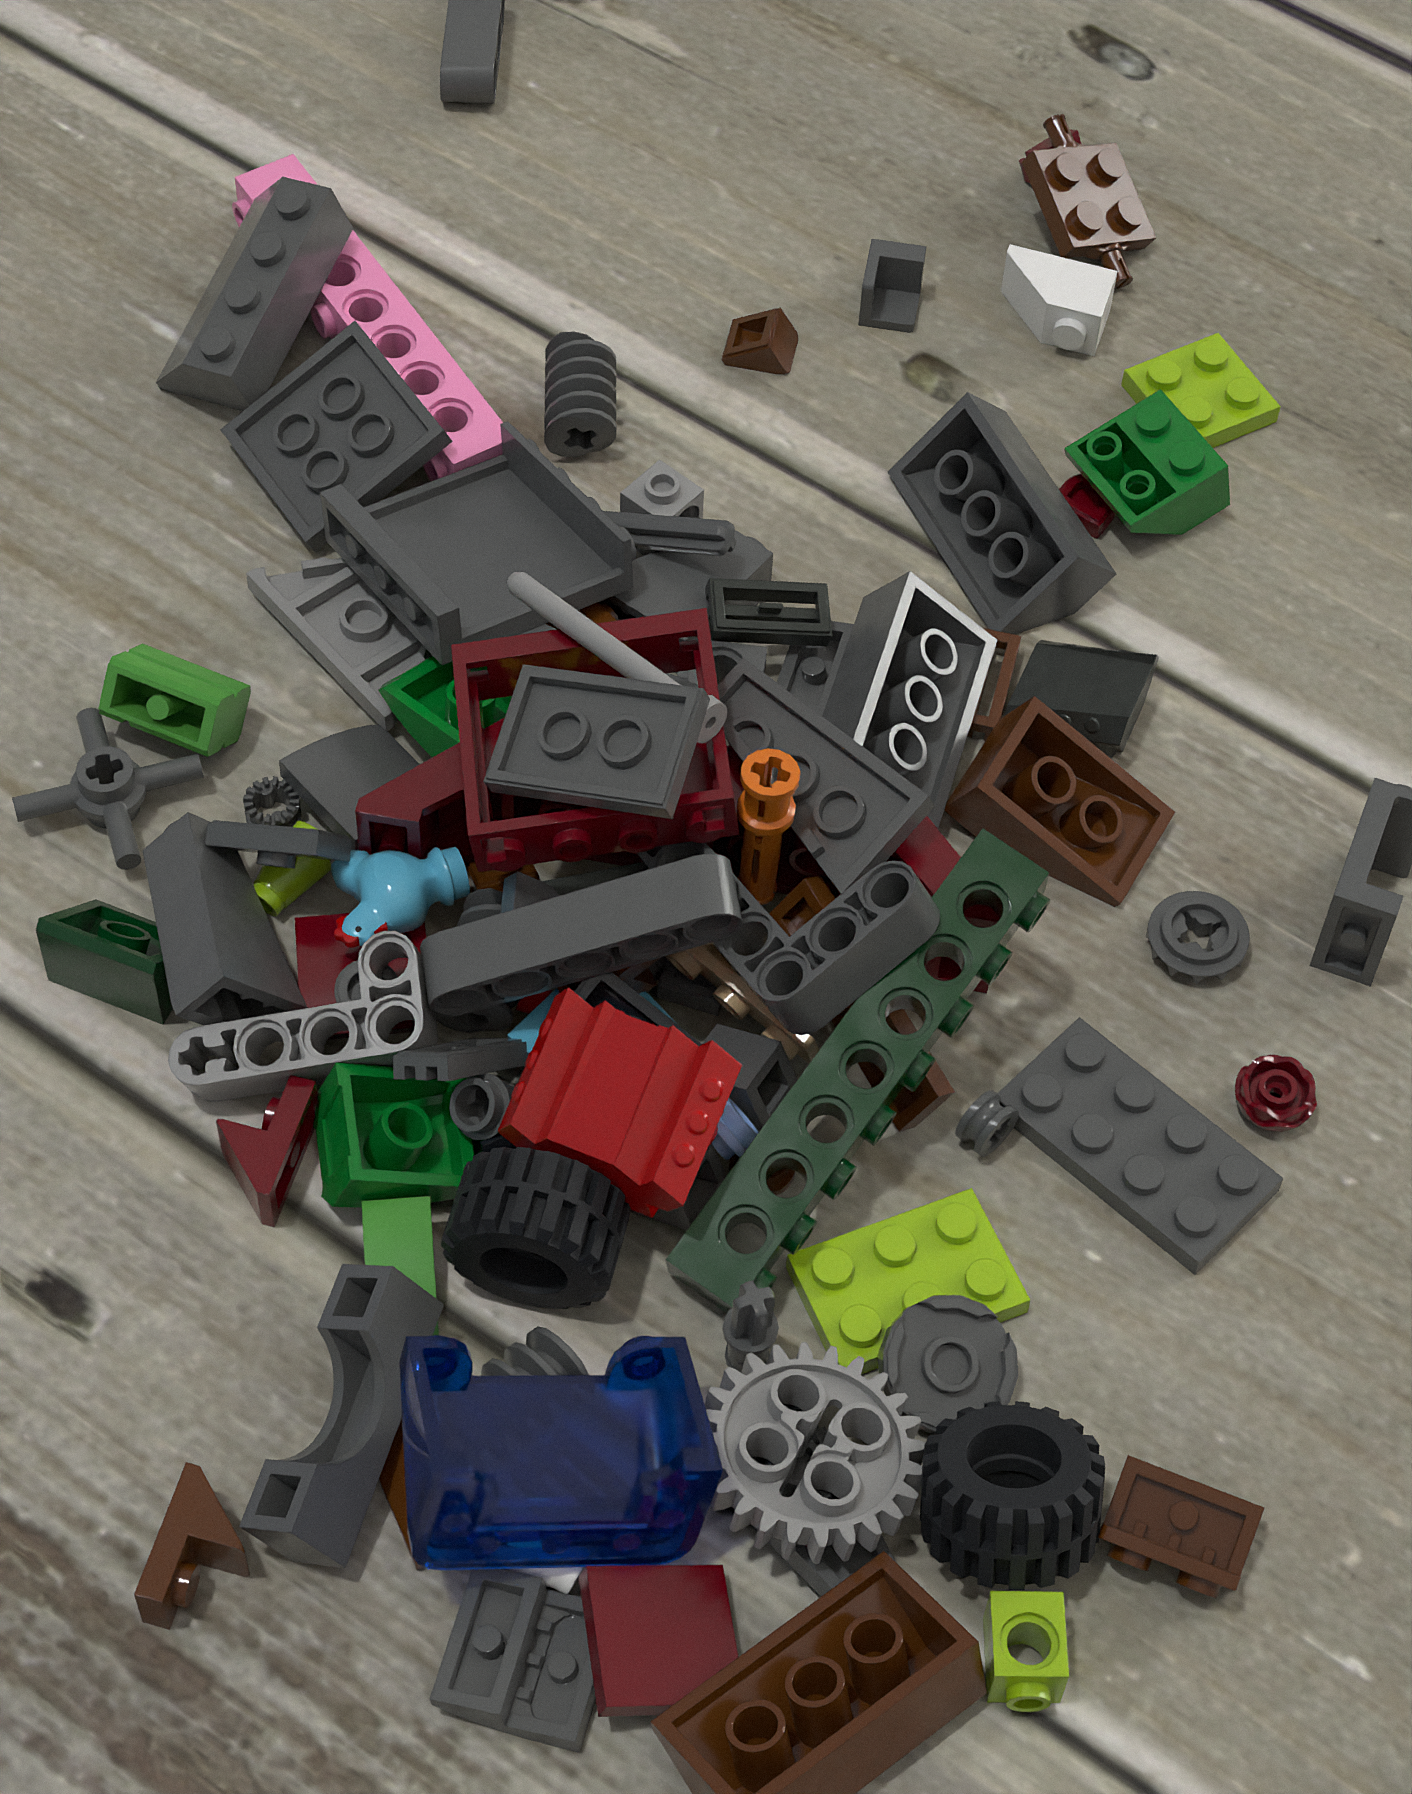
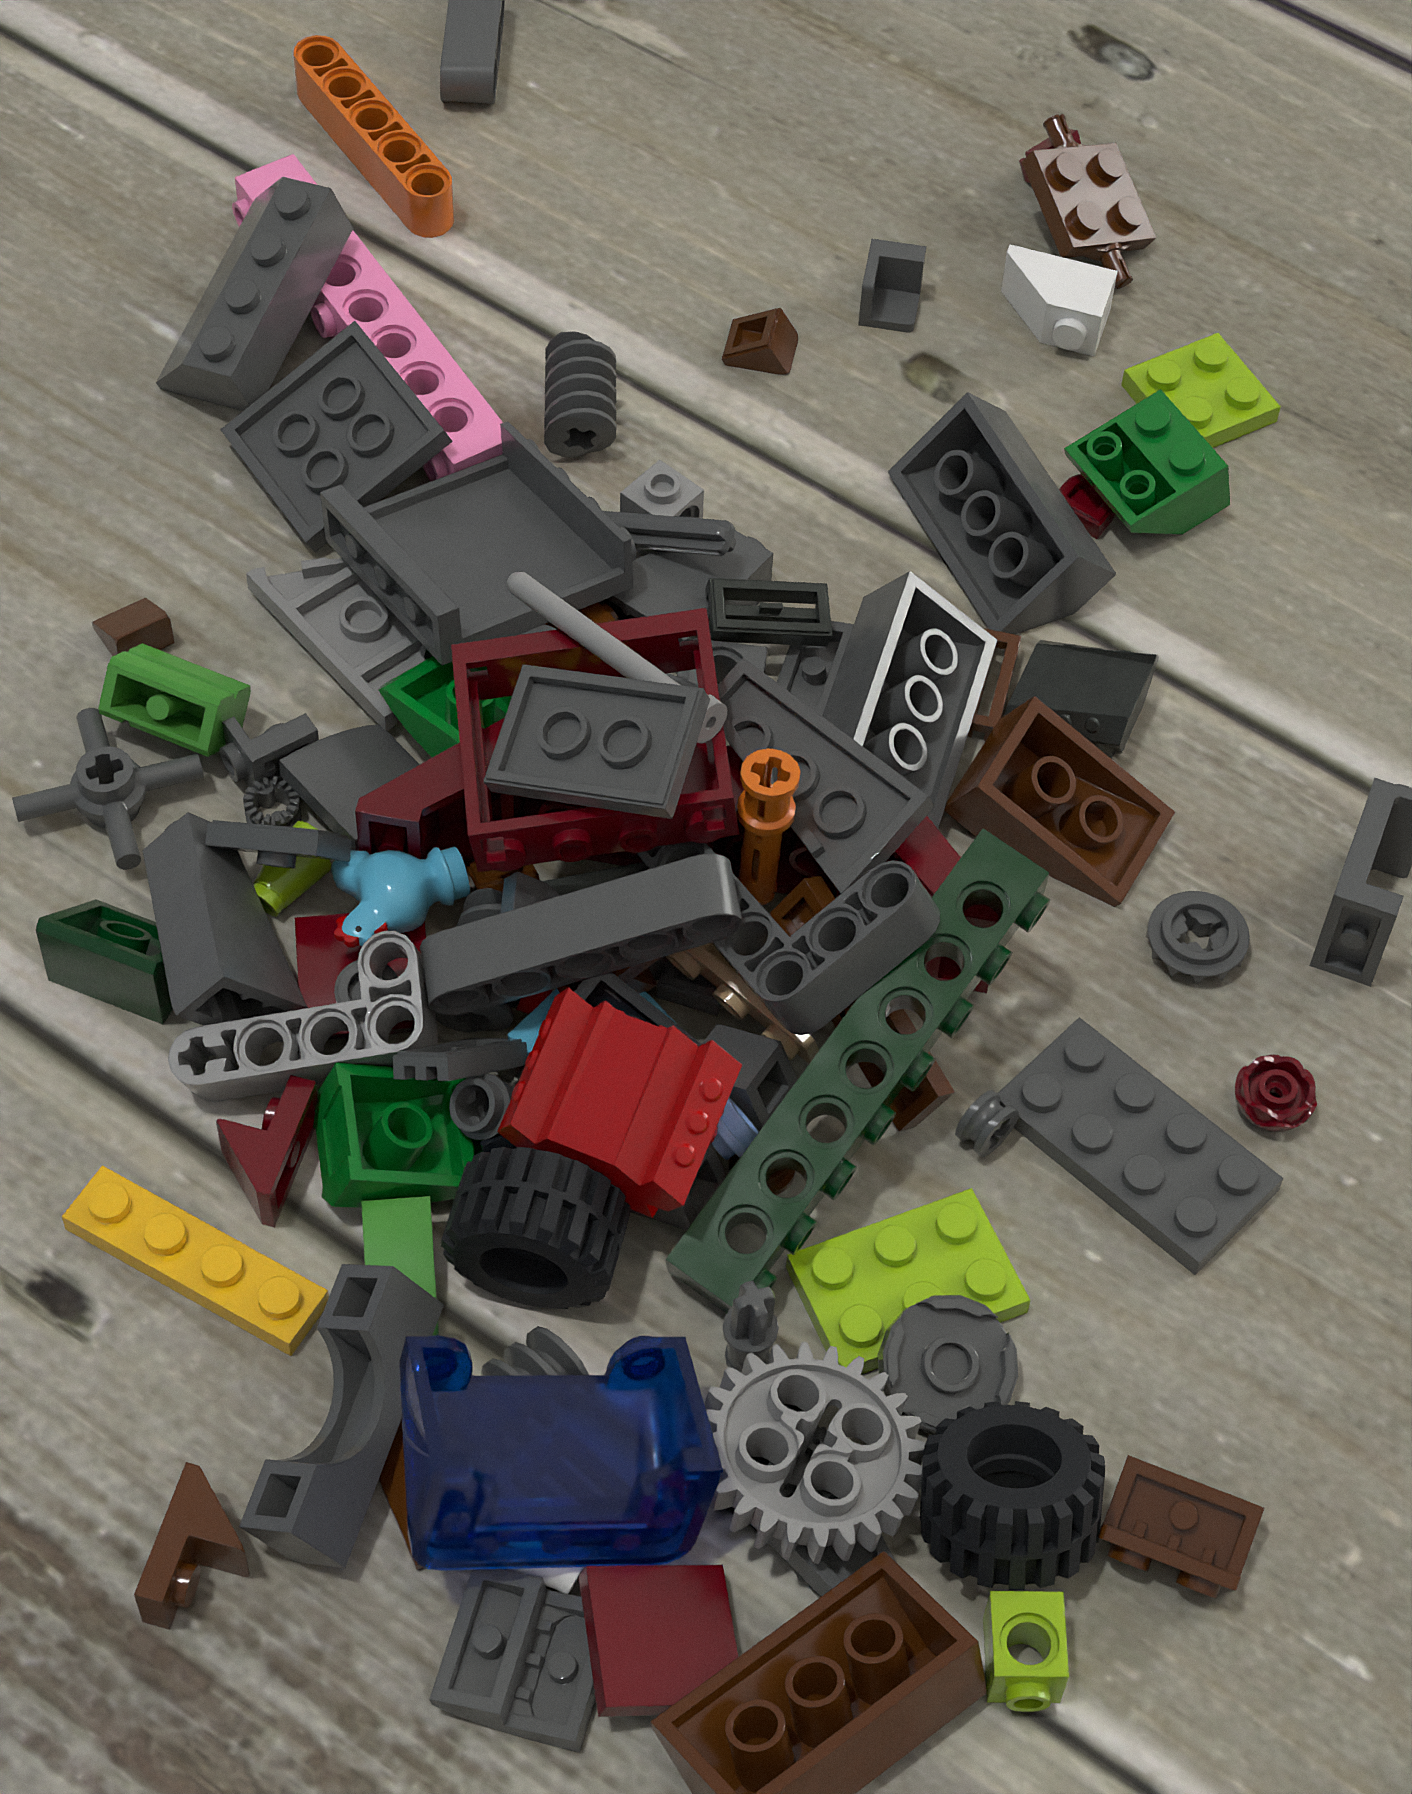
none -> yellow plate [62,1165,329,1356]
none -> reddish brown slope [92,597,175,656]
none -> dark grey bracket [219,713,319,788]
none -> orange beam [293,35,454,238]

